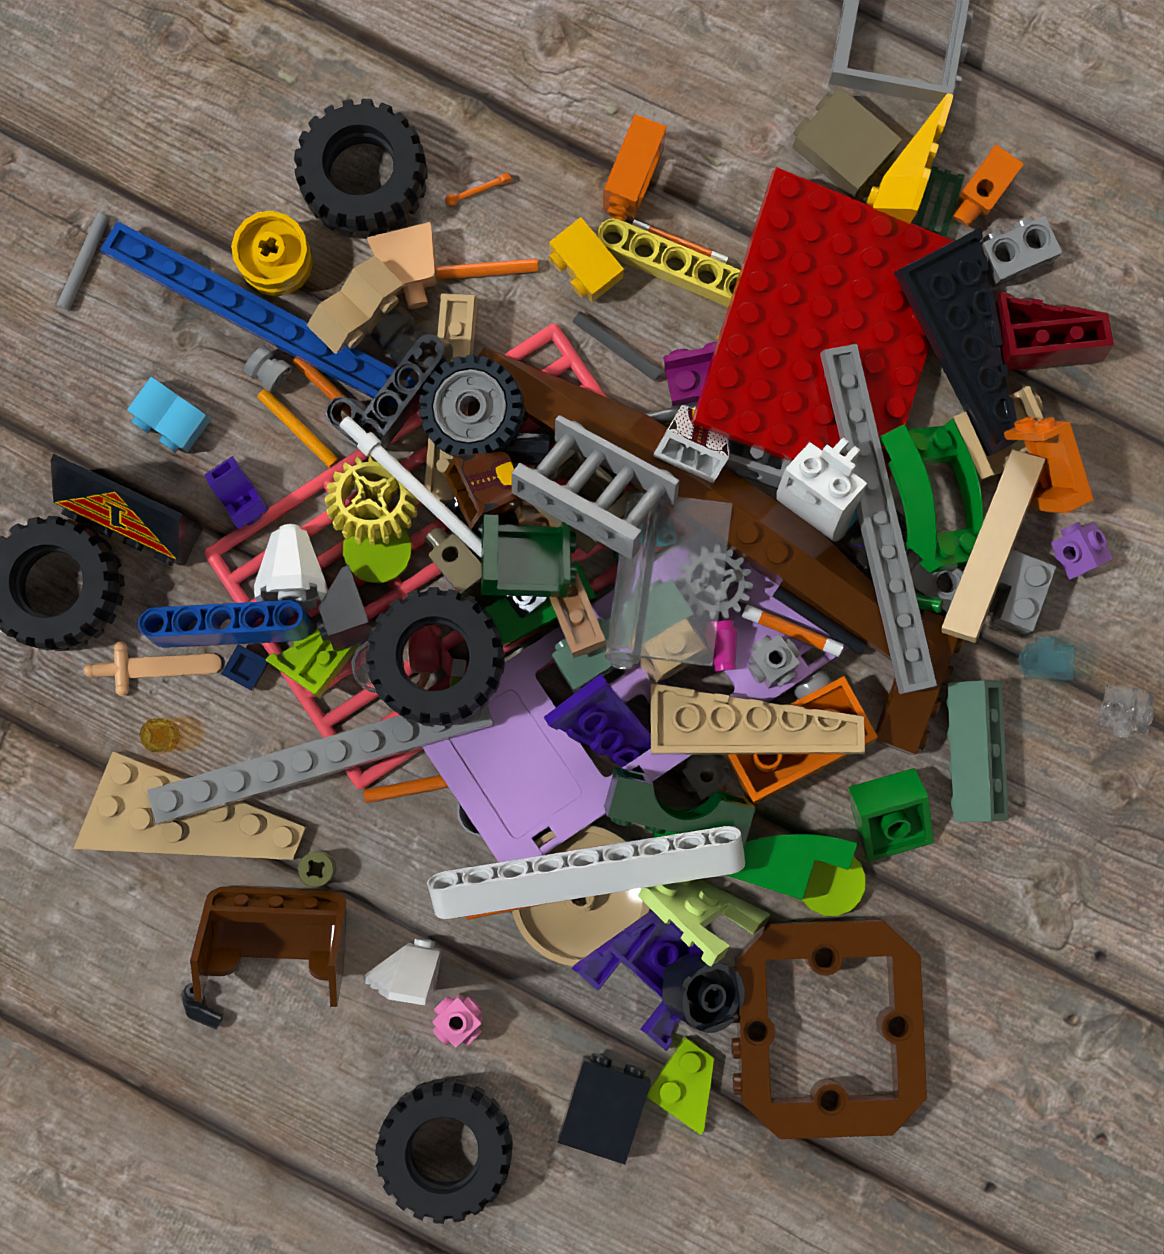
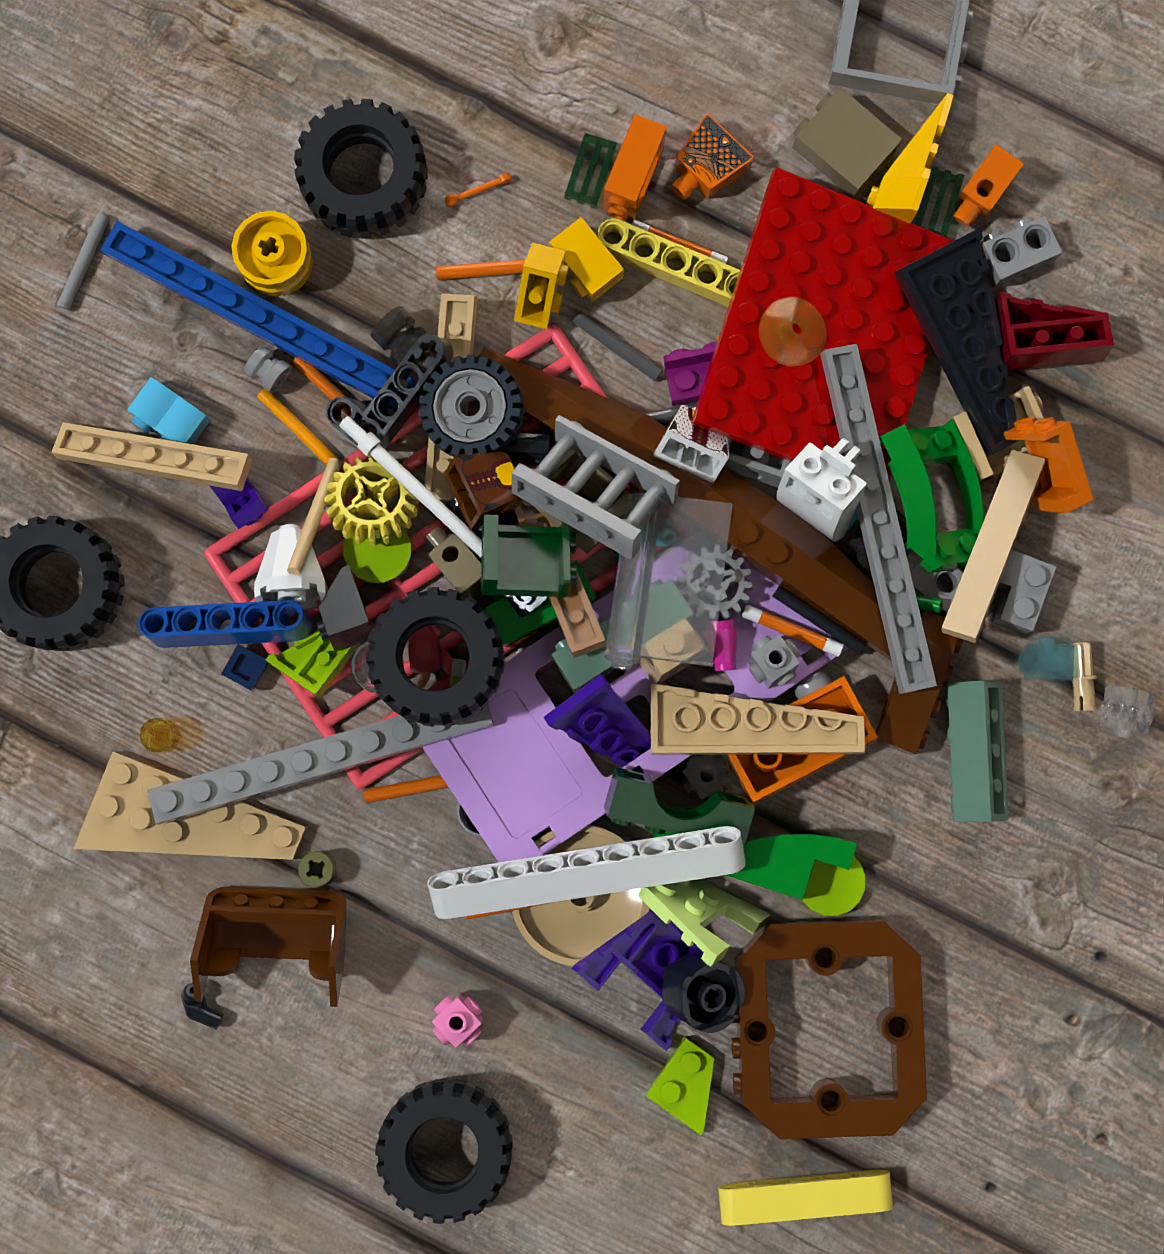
black slope [50,454,203,566] -> none
light nougat sword [83,641,222,696] -> none
tan brick [306,255,404,354] -> none
white wedge [363,938,442,1006] -> none
light nougat torso [367,222,437,309] -> none
black brick [558,1053,651,1165] -> none
green slope [848,768,934,862] -> none
medium lavender brick [1051,522,1113,580] -> none
none -> tan plate [51,422,253,491]
none -> tan bar [287,458,342,576]
none -> yellow brick [514,242,569,329]
none -> clear green tile [564,133,617,209]
none -> torso [671,113,754,200]
none -> light yellow beam [718,1170,893,1226]
none -> clear yellow dish [759,297,826,367]
none -> tan axle [1069,642,1097,711]

